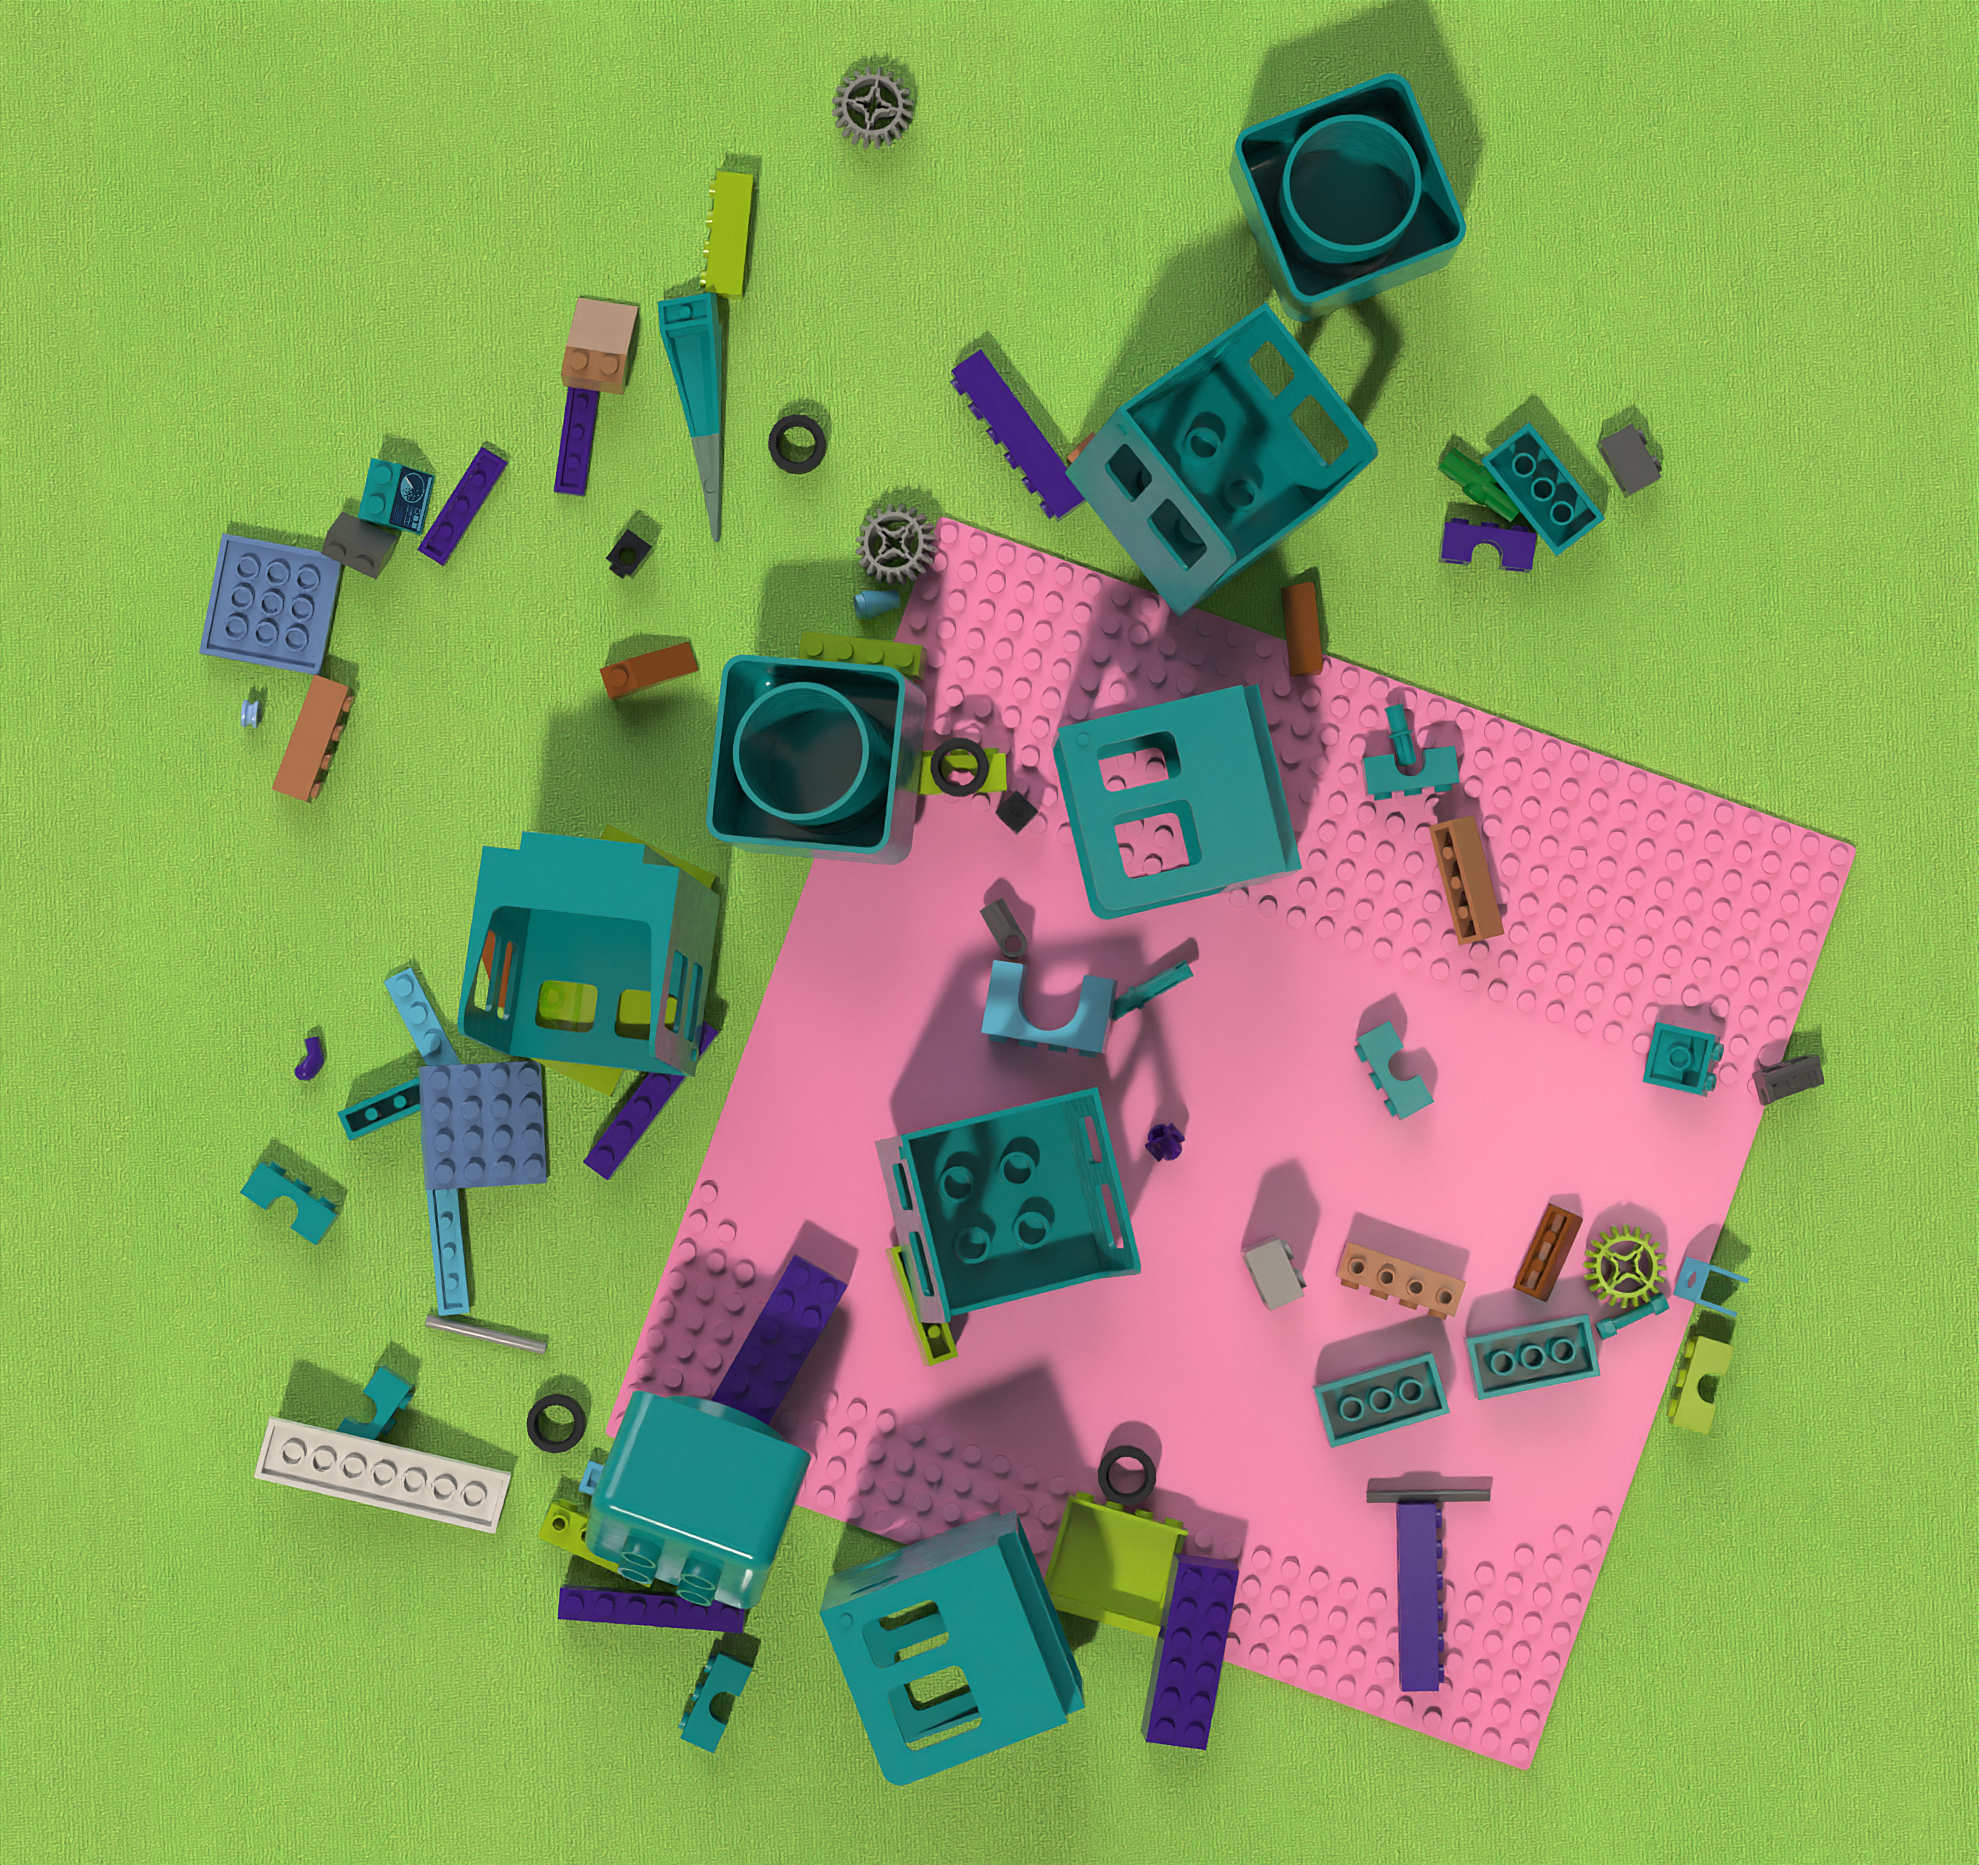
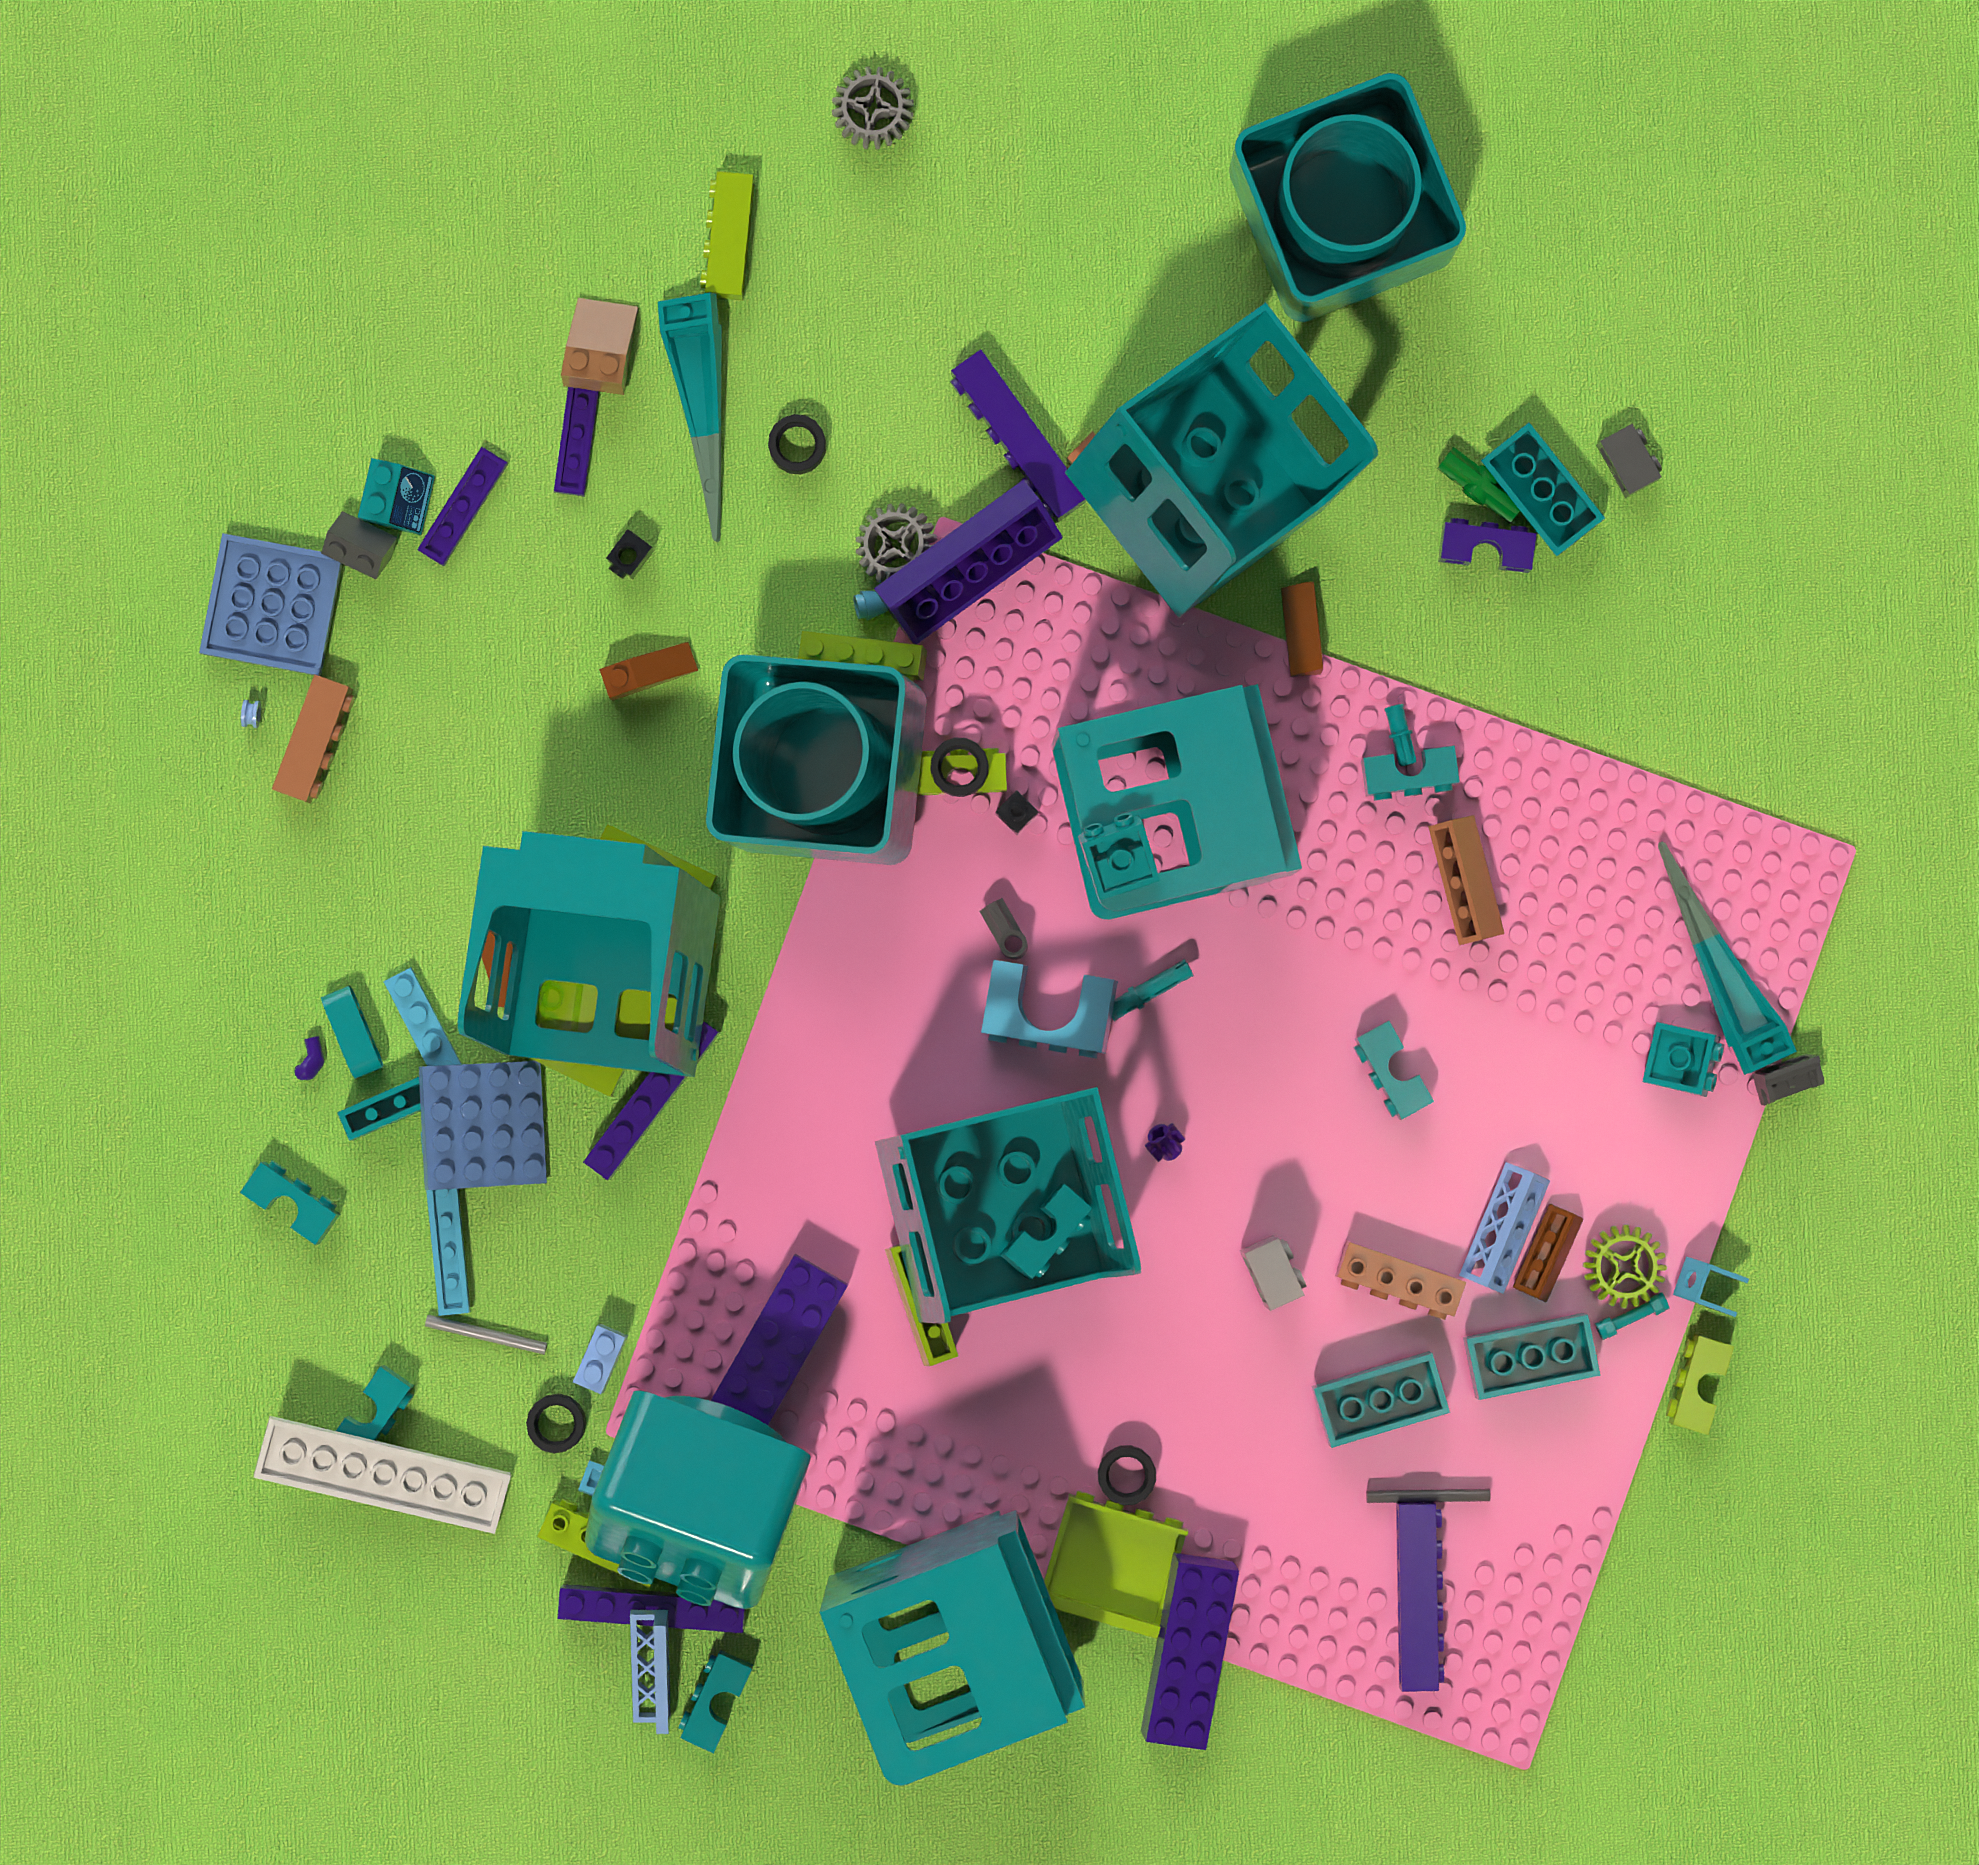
none -> teal beam [321,985,384,1079]
none -> light blue brick [573,1324,628,1394]
none -> light blue fence [630,1610,671,1734]
none -> dark purple brick [874,480,1063,645]
none -> teal arch [999,1184,1092,1279]
none -> teal plate [1078,813,1161,901]
none -> light blue fence [1459,1162,1550,1294]
none -> teal plate [1658,841,1797,1075]

